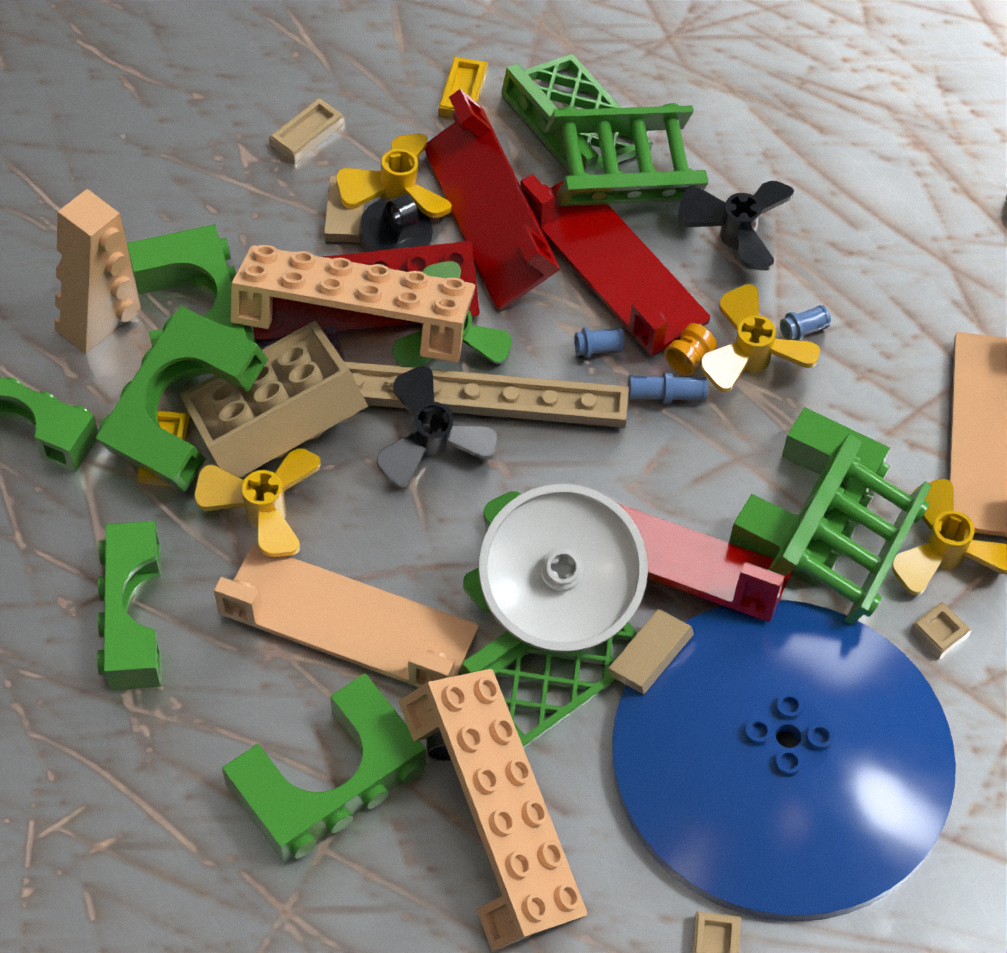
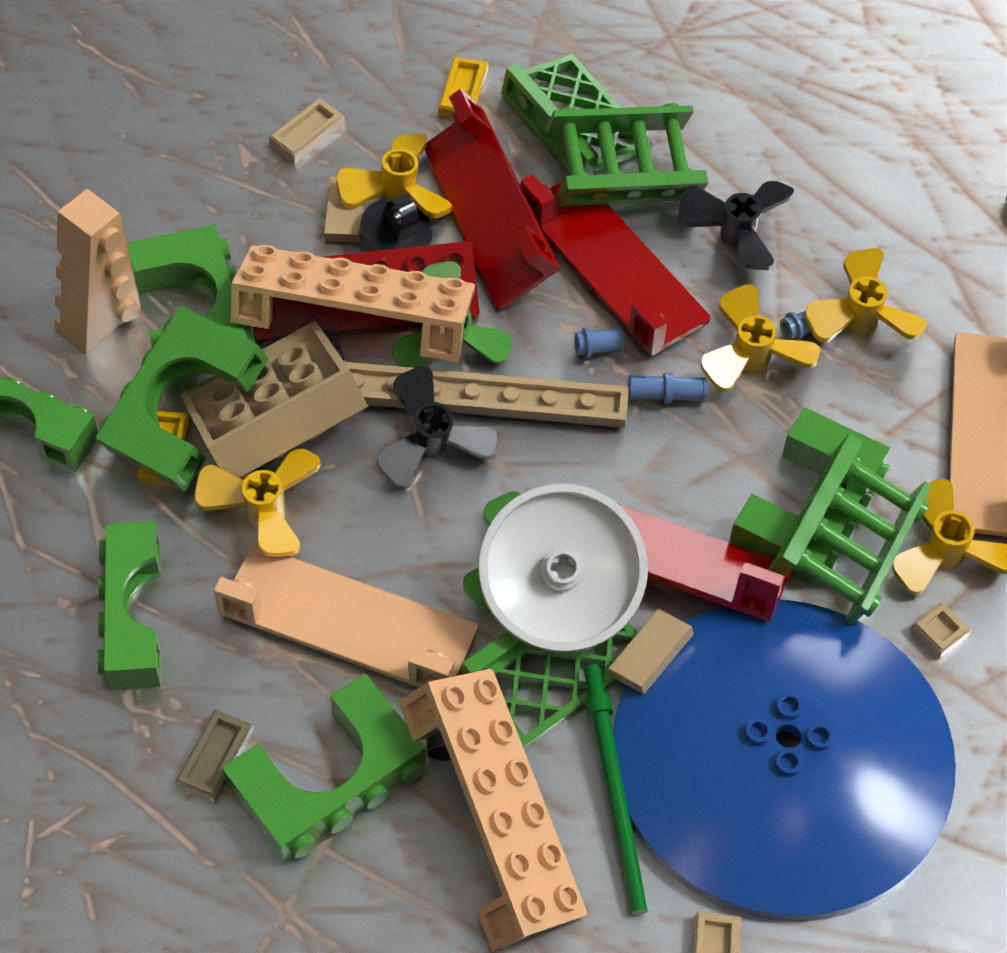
light orange wheel [664,323,717,377] -> none
none -> dark tan tile [175,709,254,804]
none -> green bar [583,664,648,915]
none -> yellow piece [805,248,927,343]

